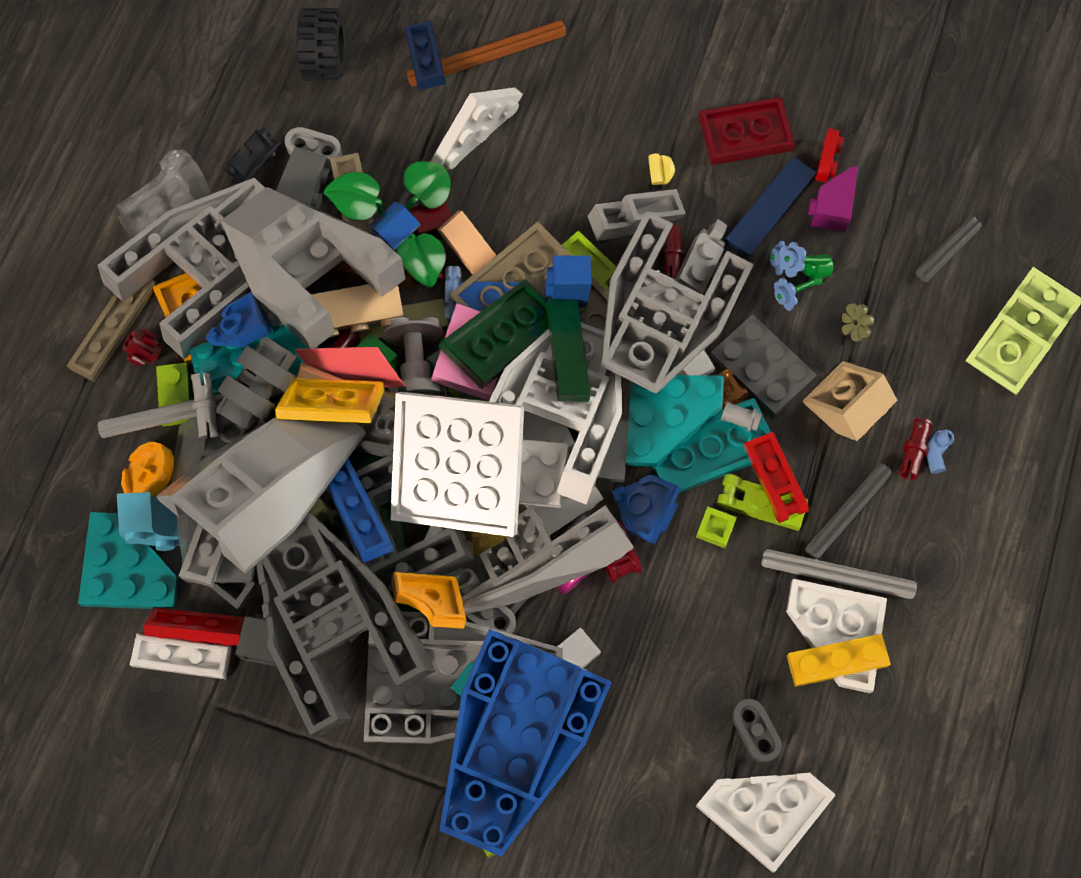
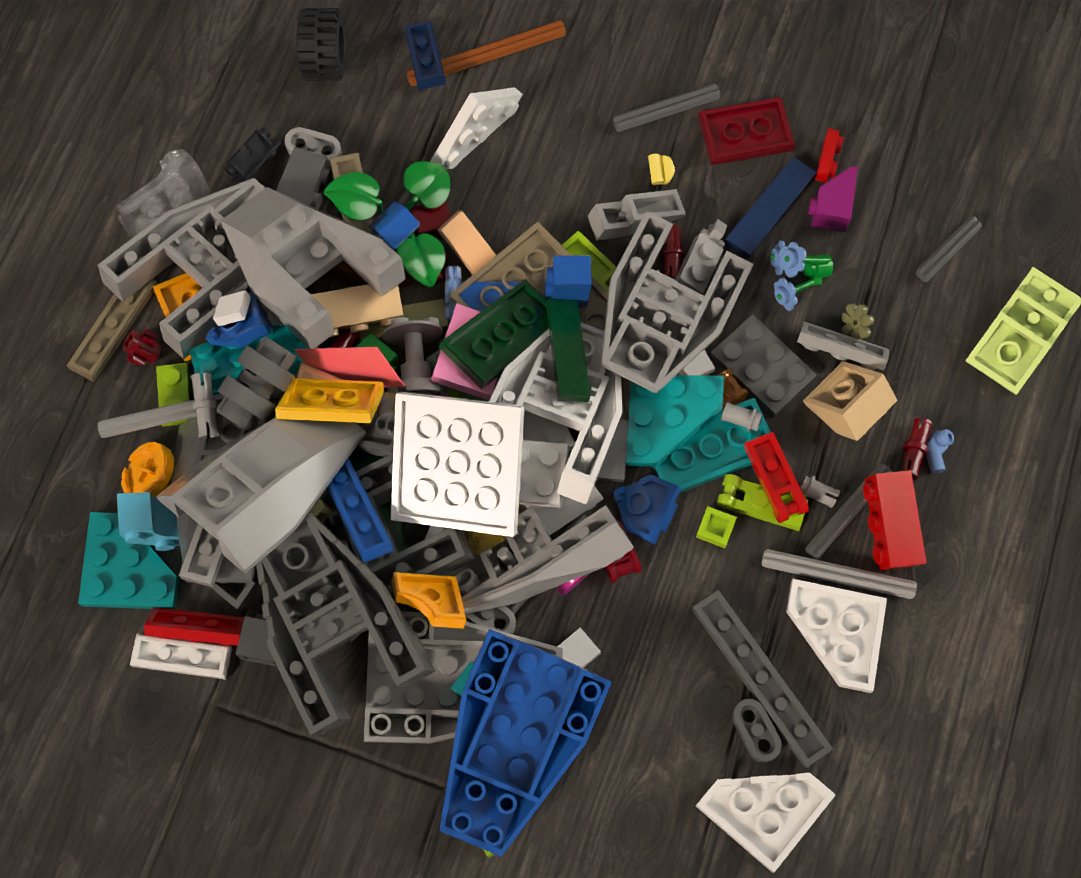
yellow plate [787,633,891,687] -> none
none -> white tile [213,290,251,326]
none -> dark grey axle [613,83,720,132]
none -> dark grey plate [692,590,833,769]
none -> light grey plate [797,321,889,370]
none -> light grey pin [799,475,840,508]
none -> brick [863,470,927,571]

